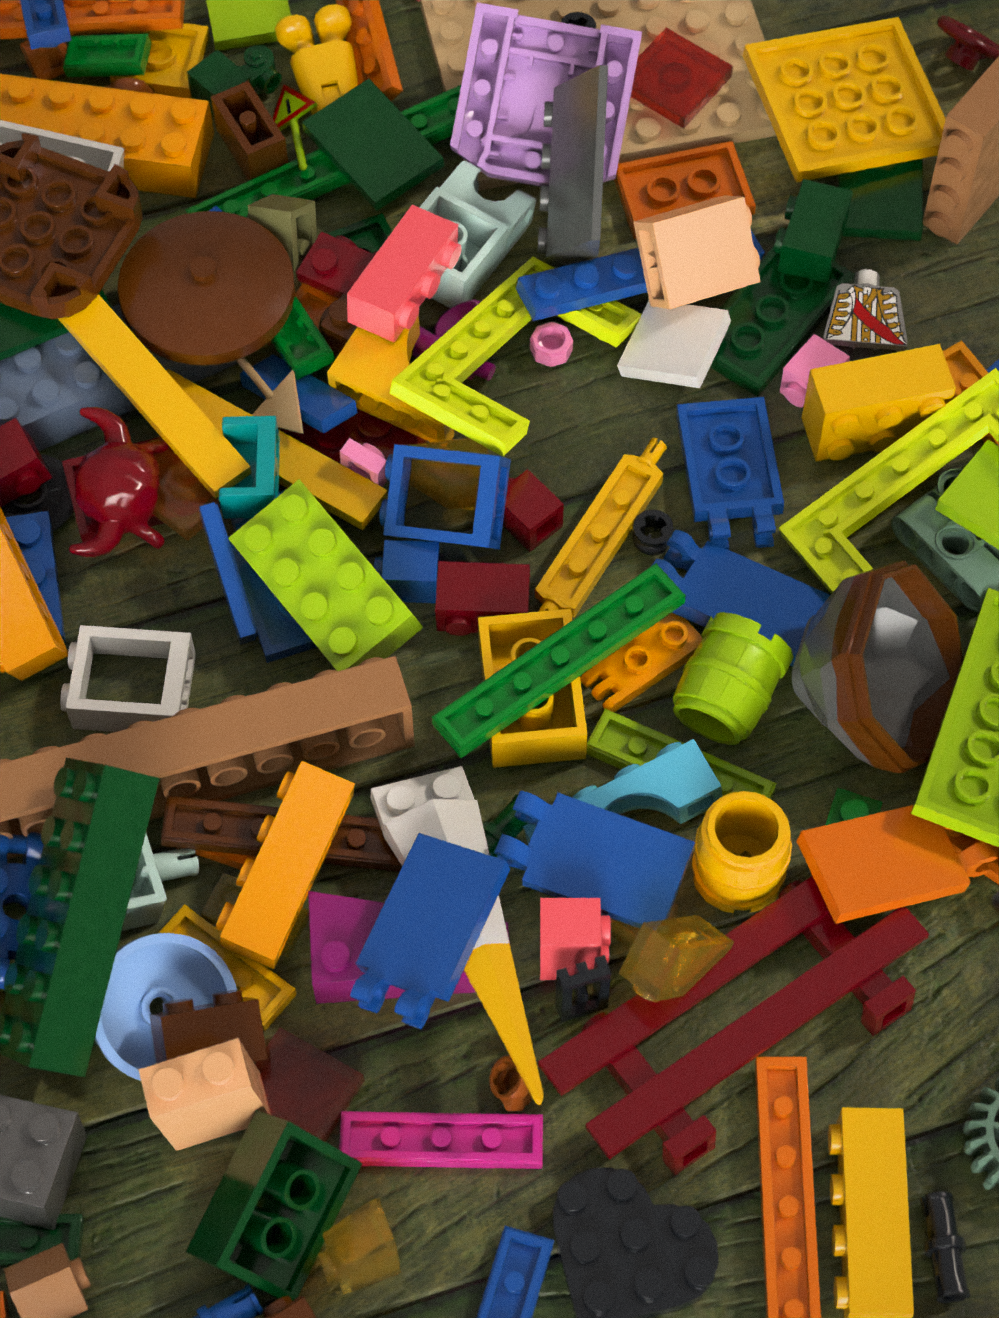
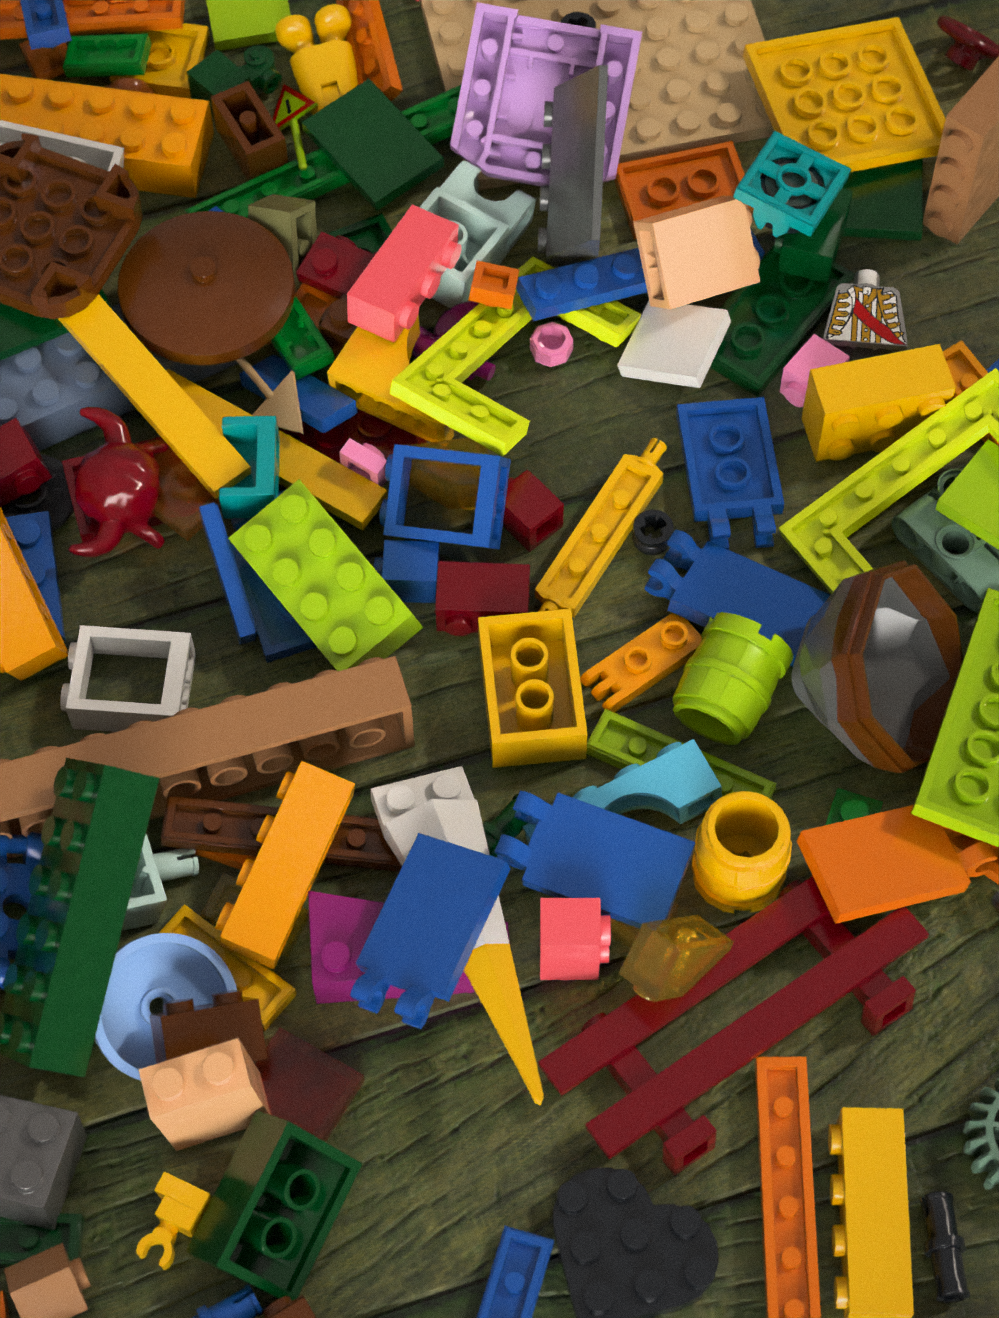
clear yellow slope [318,1198,401,1295] -> none
dark pink tile [339,1111,543,1169] -> none
green tile [432,563,686,758] -> none
dark orange piece [489,1055,538,1111] -> none
black tile [555,955,611,1023] -> none
clear red tile [631,27,733,128] -> none
none -> yellow piece [136,1172,212,1270]
none -> orange plate [468,260,519,310]
none -> teal piece [733,130,851,238]

